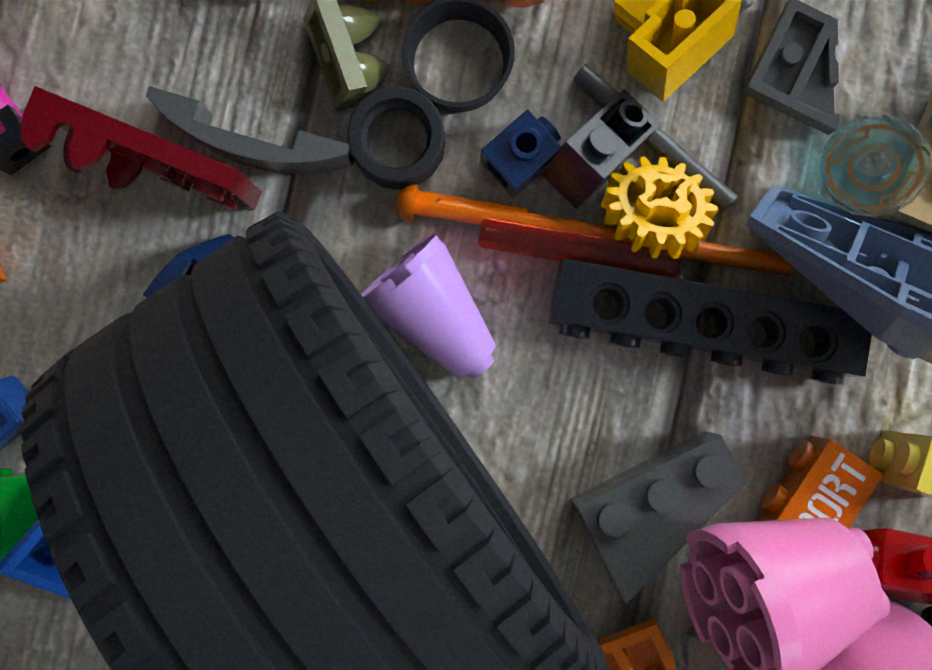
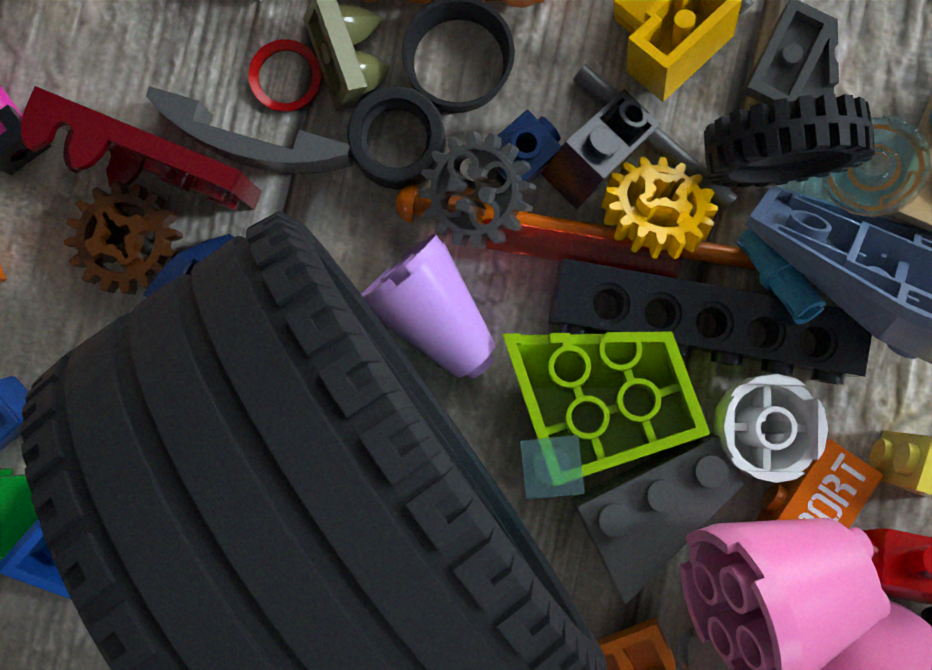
none -> reddish brown gear [64,182,183,295]
none -> red piece [248,39,322,112]
none -> dark grey gear [419,131,536,249]
none -> lime wedge [502,332,710,486]
none -> clear light blue brick [520,435,585,500]
none -> black tyre [704,94,875,187]
none -> white cylinder [712,374,828,483]
none -> dark azure pin [737,228,826,324]

